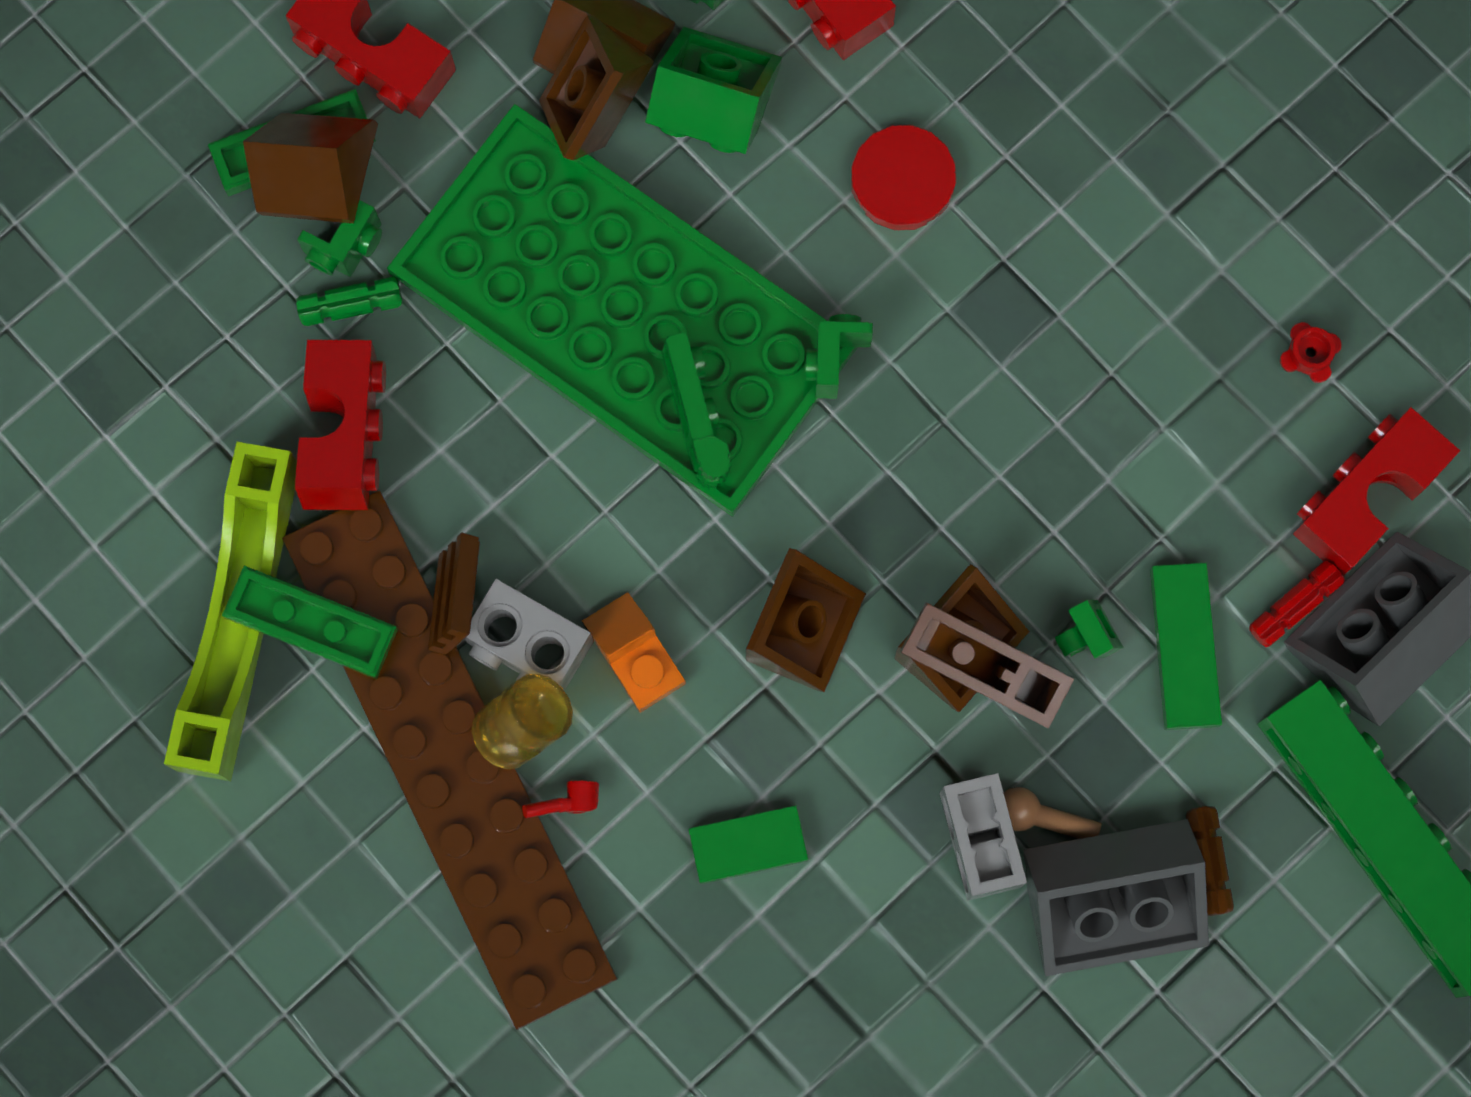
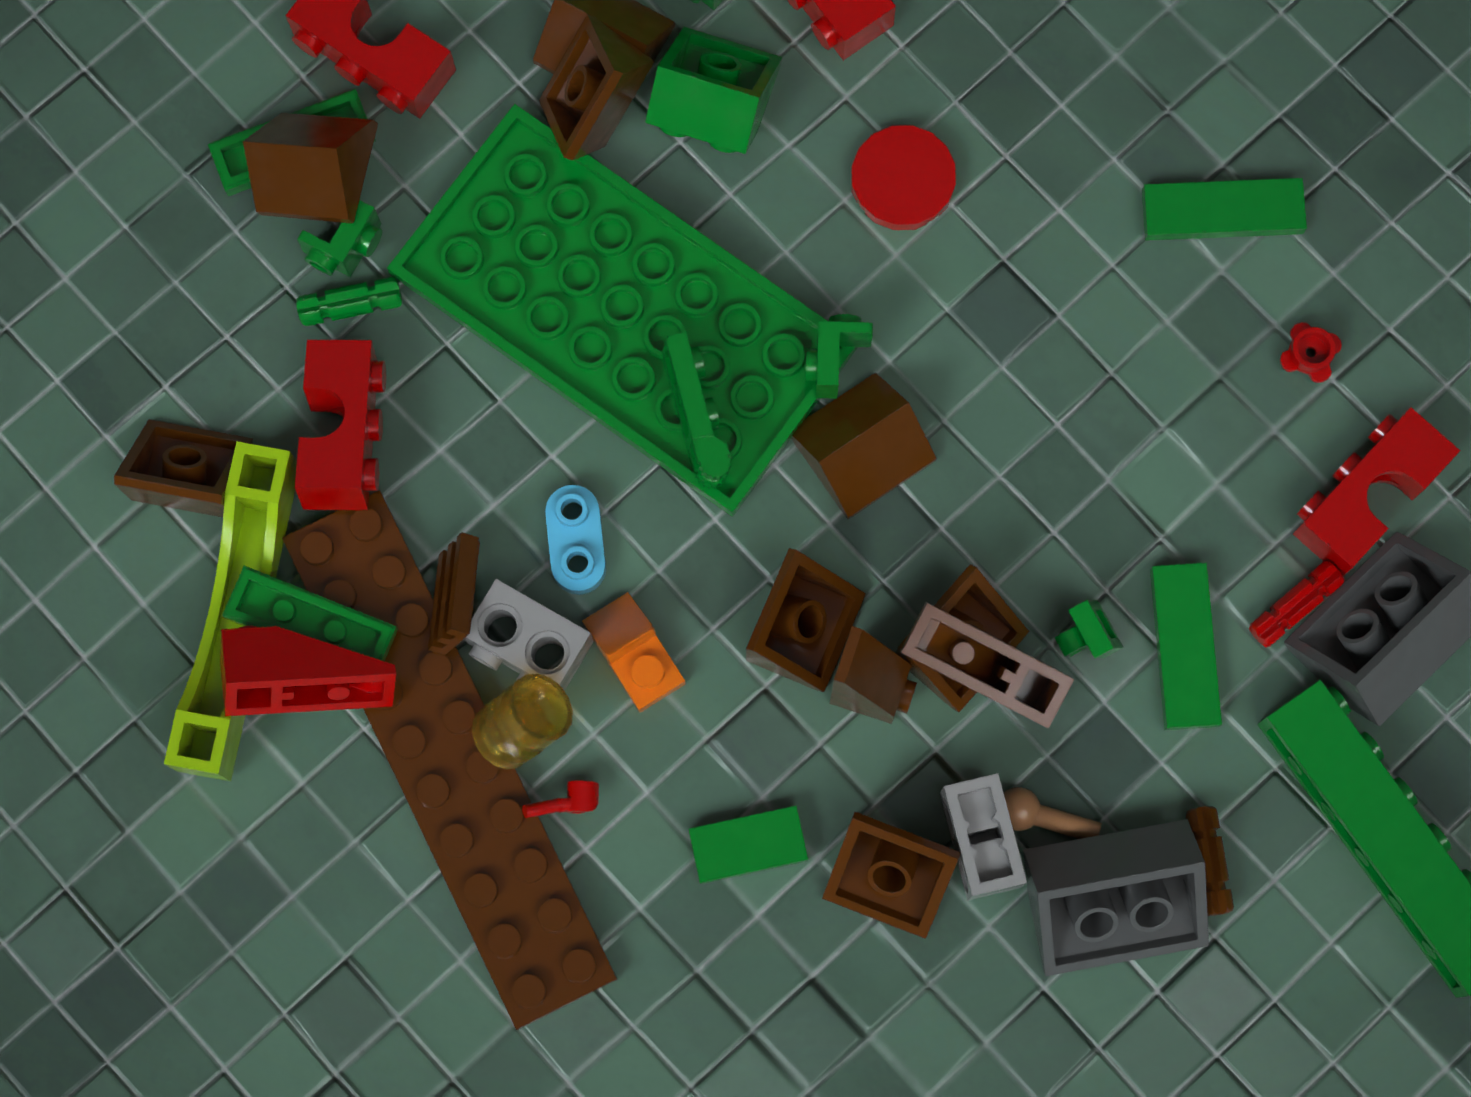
none -> reddish brown slope [114,419,253,517]
none -> red slope [220,626,396,716]
none -> medium azure plate [545,485,606,595]
none -> reddish brown slope [791,372,937,519]
none -> reddish brown slope [822,812,961,939]
none -> reddish brown slope [829,626,917,724]
none -> green tile [1142,178,1307,241]

